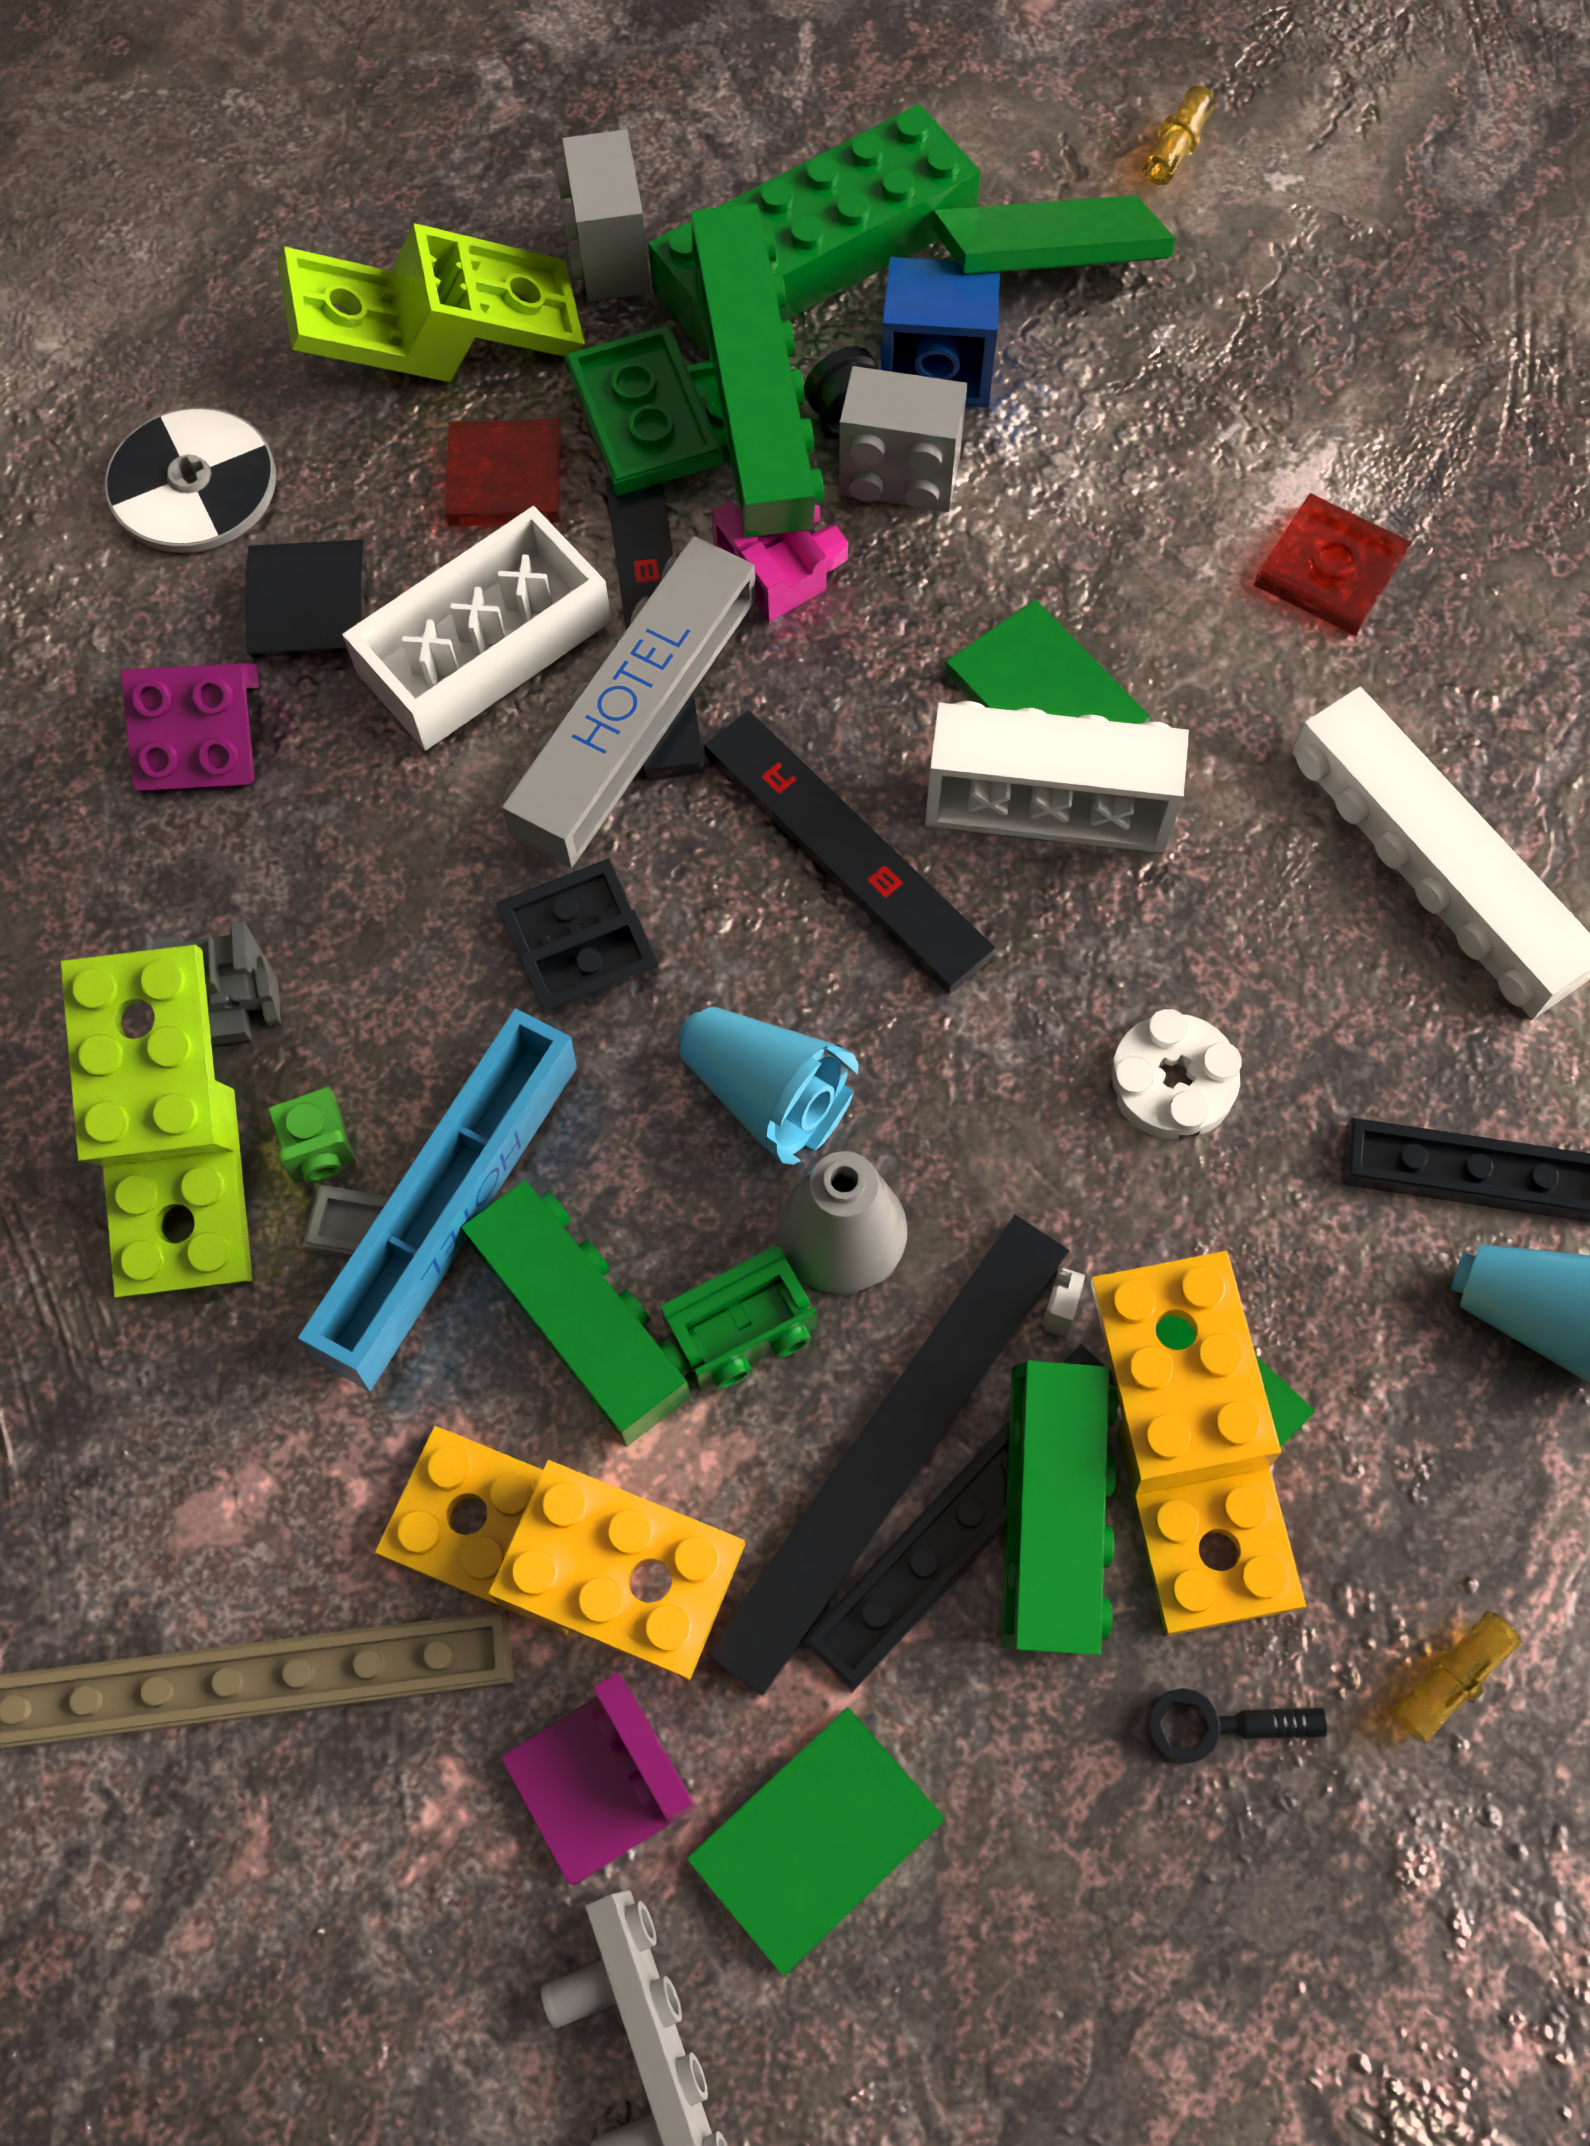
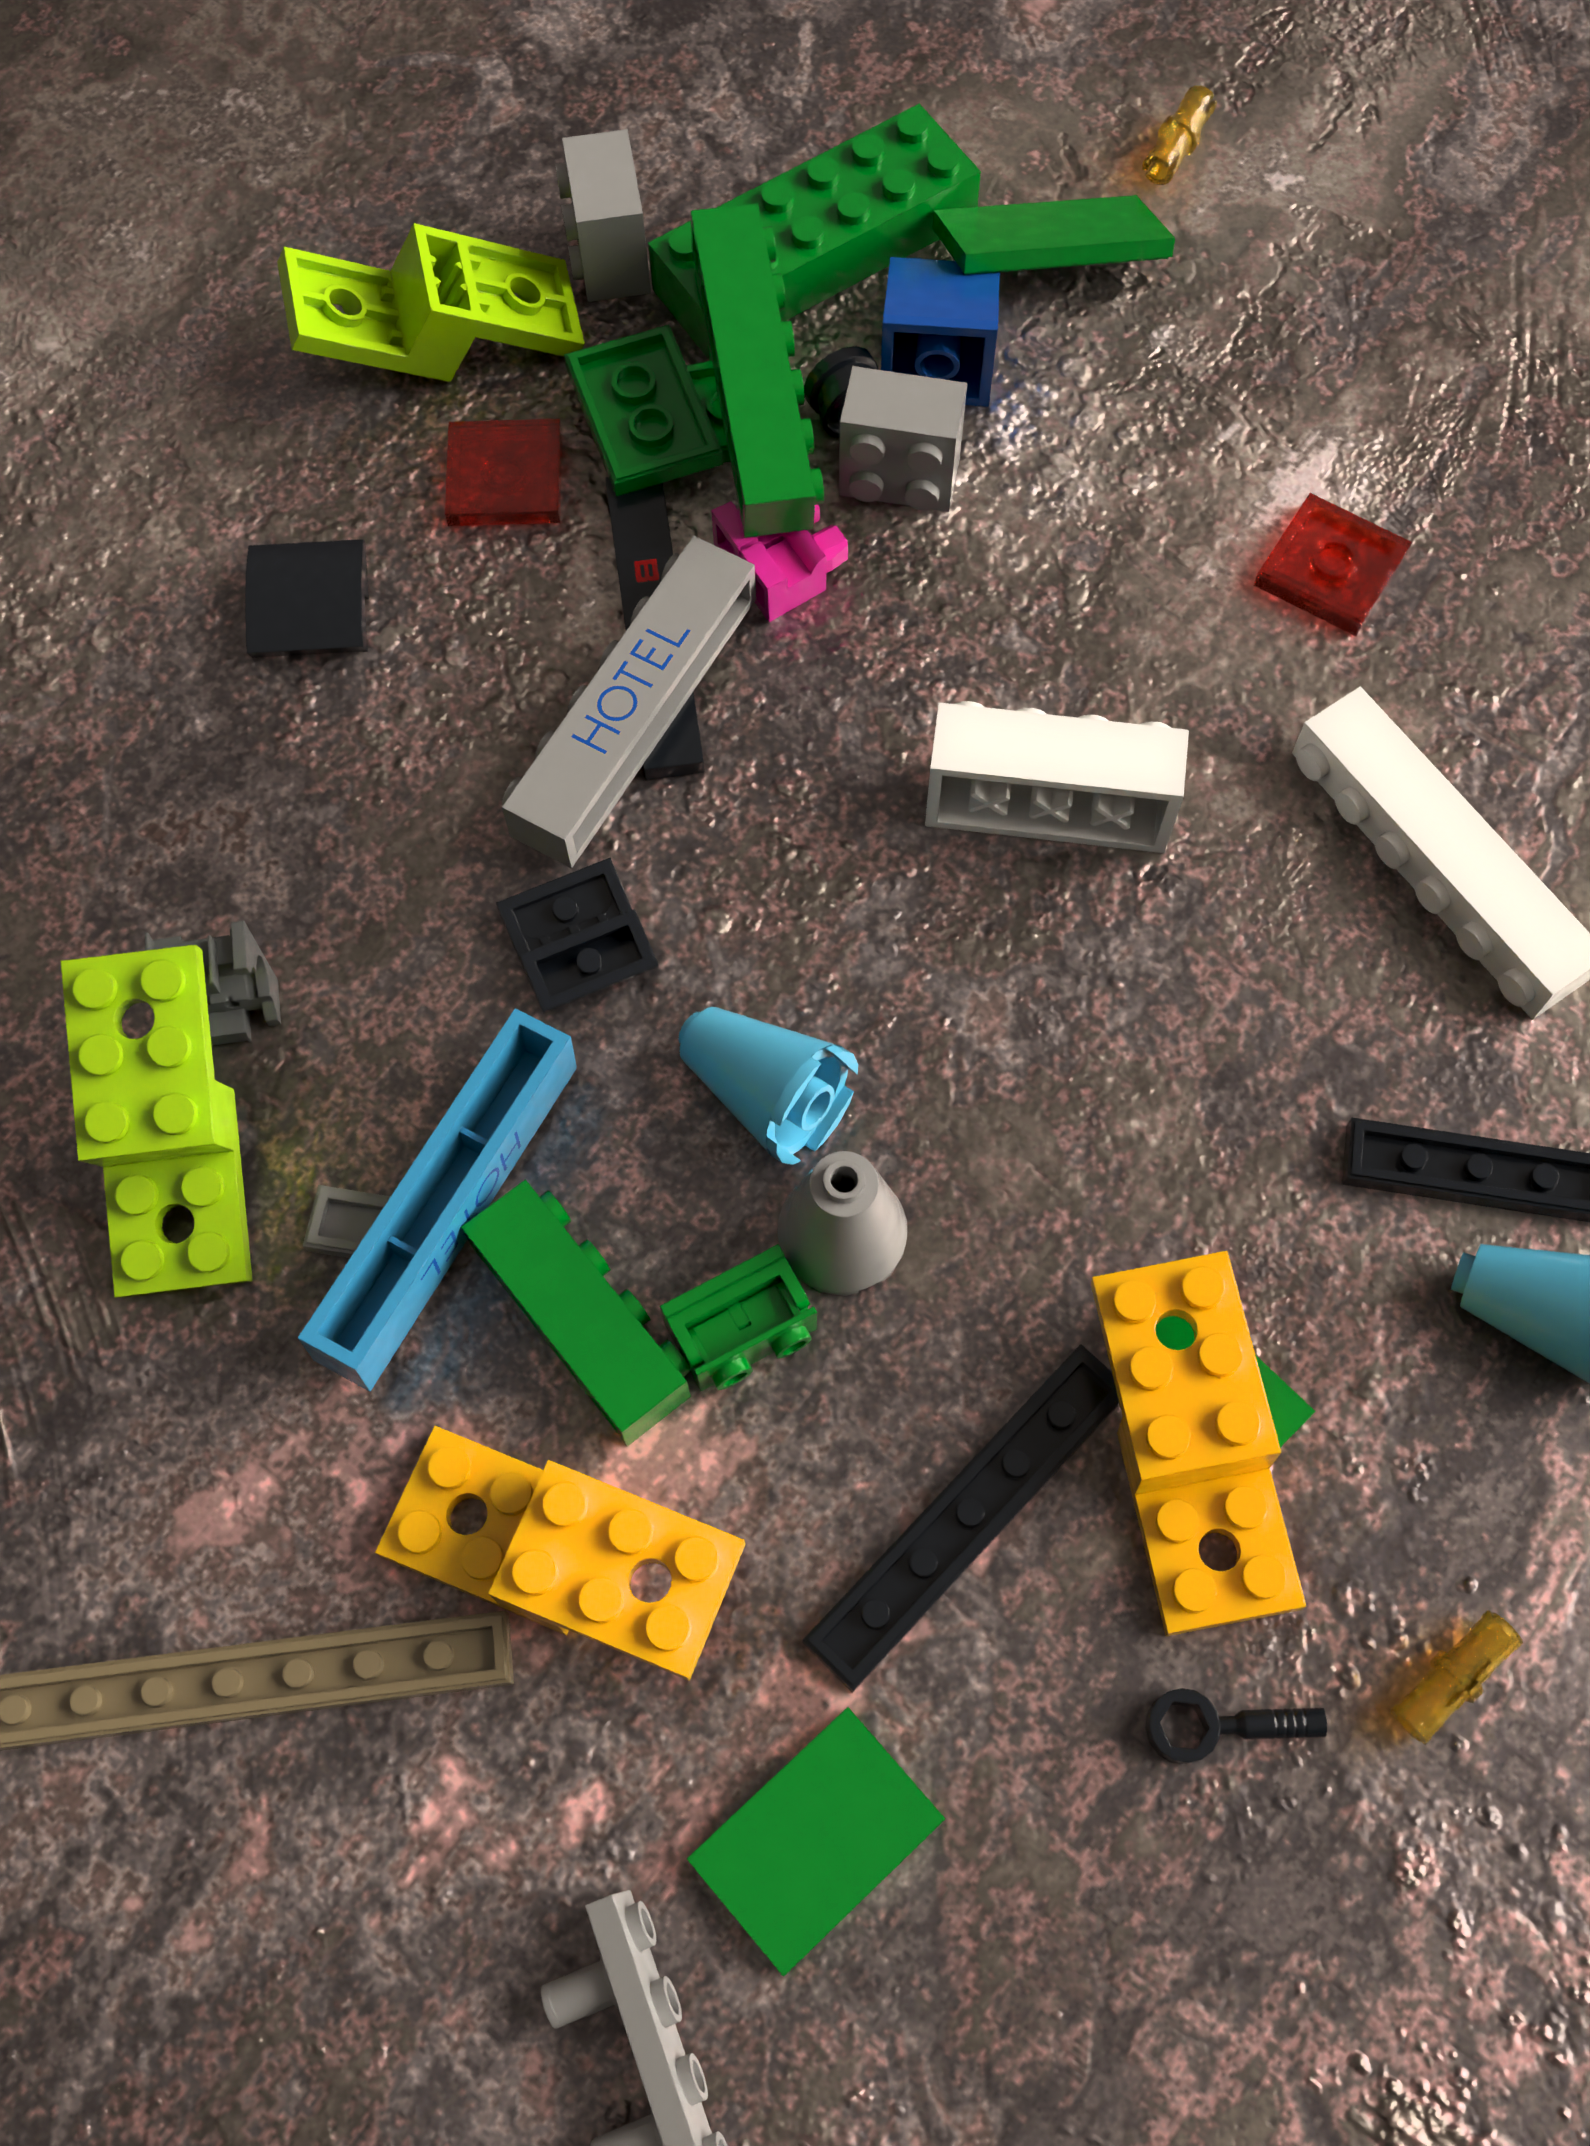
piece [105,407,276,553] -> none
magenta bracket [120,664,260,790] -> none
bright green bracket [269,1086,356,1183] -> none
white brick [342,506,612,751] -> none
magenta bracket [503,1672,697,1885] -> none
black tile [704,710,996,995] -> none
black tile [706,1214,1070,1698] -> none
green tile [945,599,1151,724] -> none
green brick [1001,1360,1118,1655] -> none
white tile [1041,1268,1085,1337] -> none
white plate [1111,1009,1242,1139] -> none

